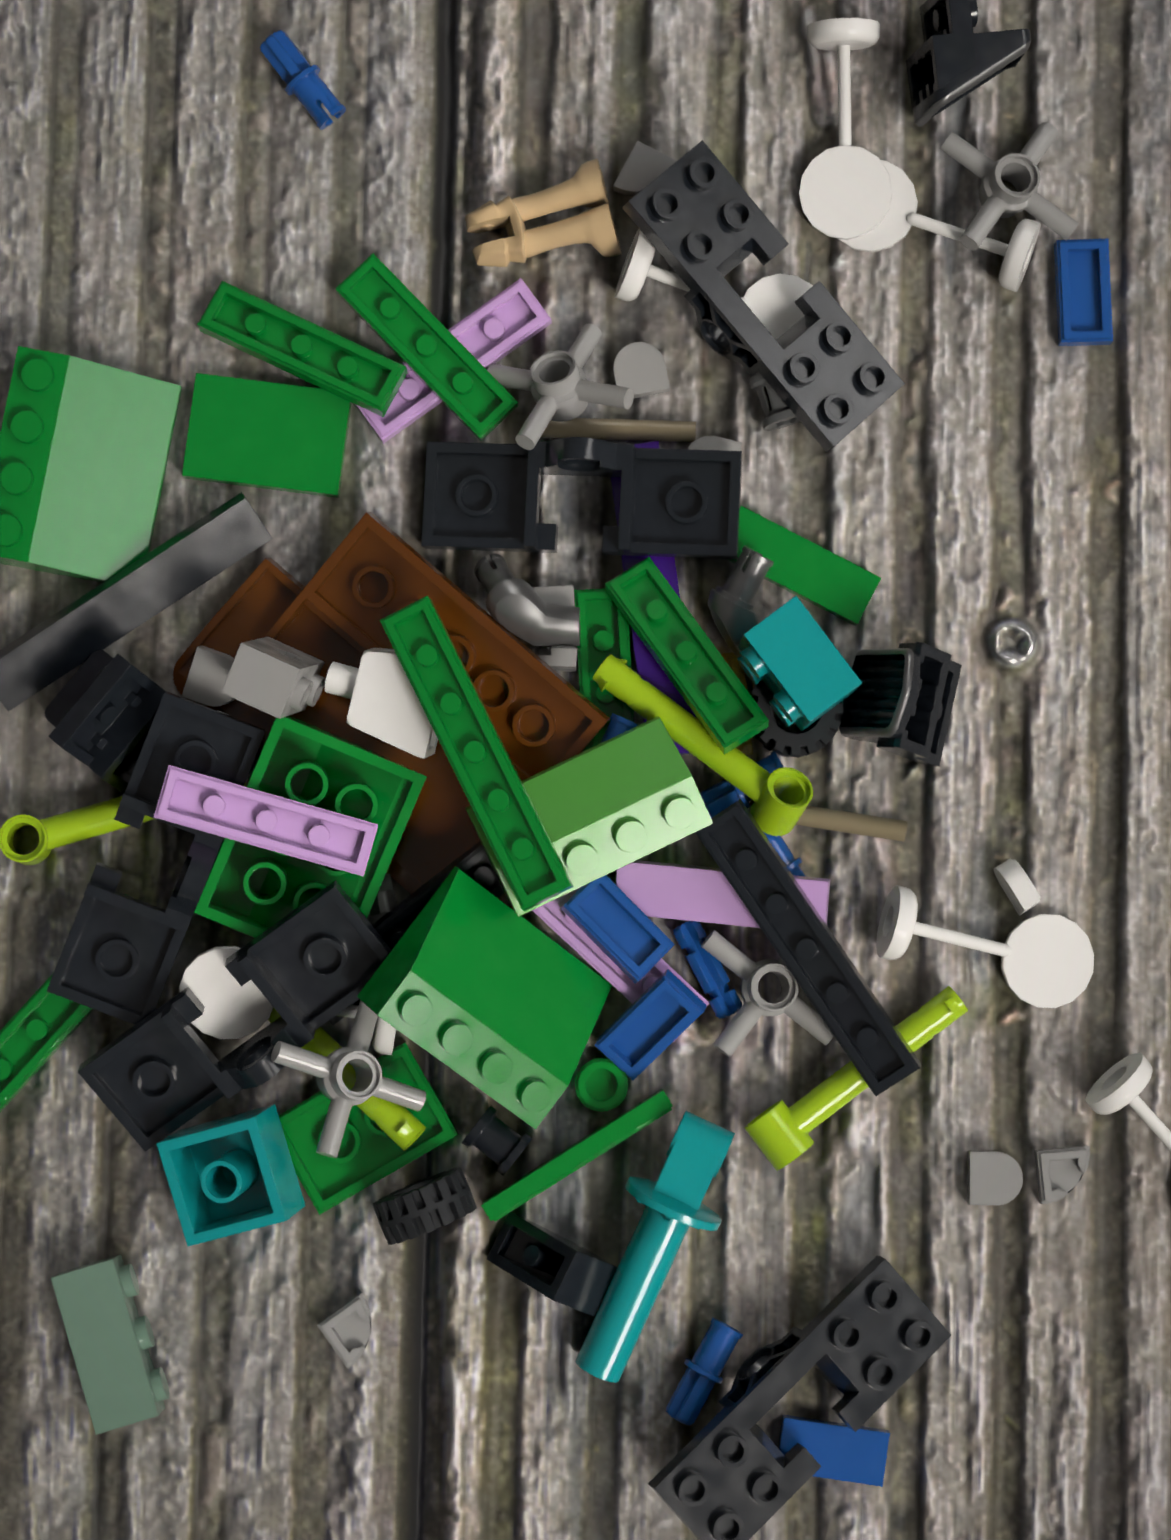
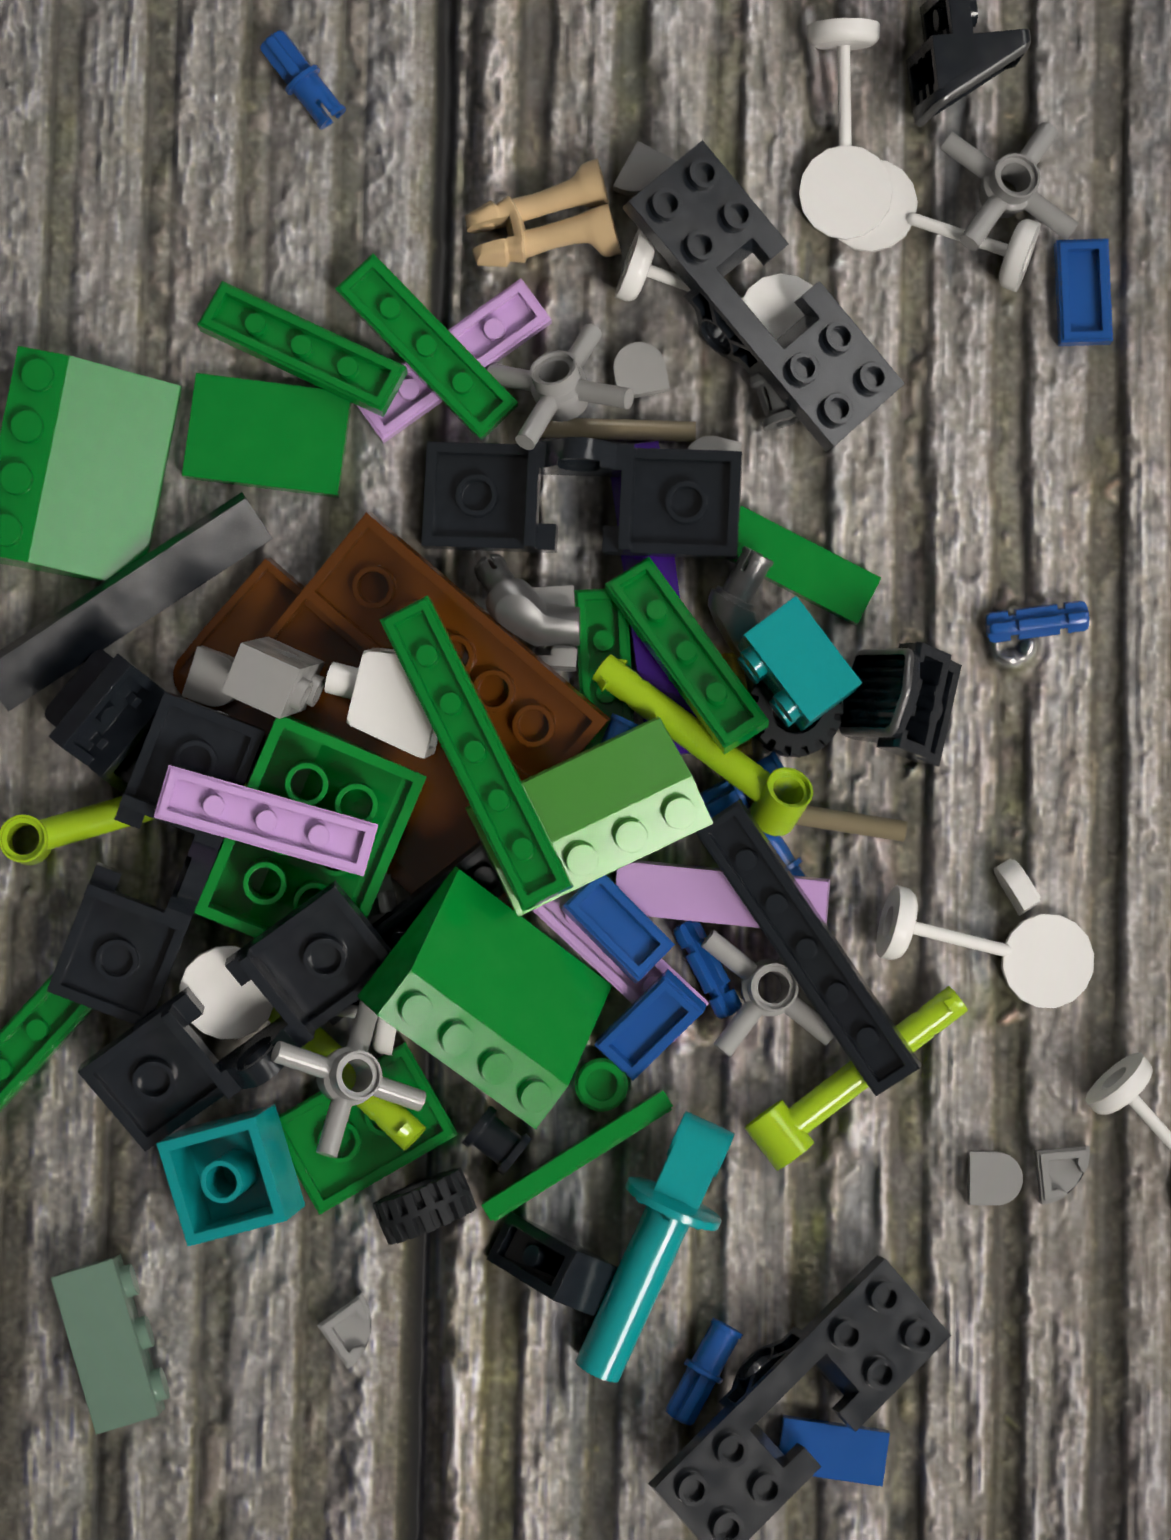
none -> blue axle [985,600,1090,643]

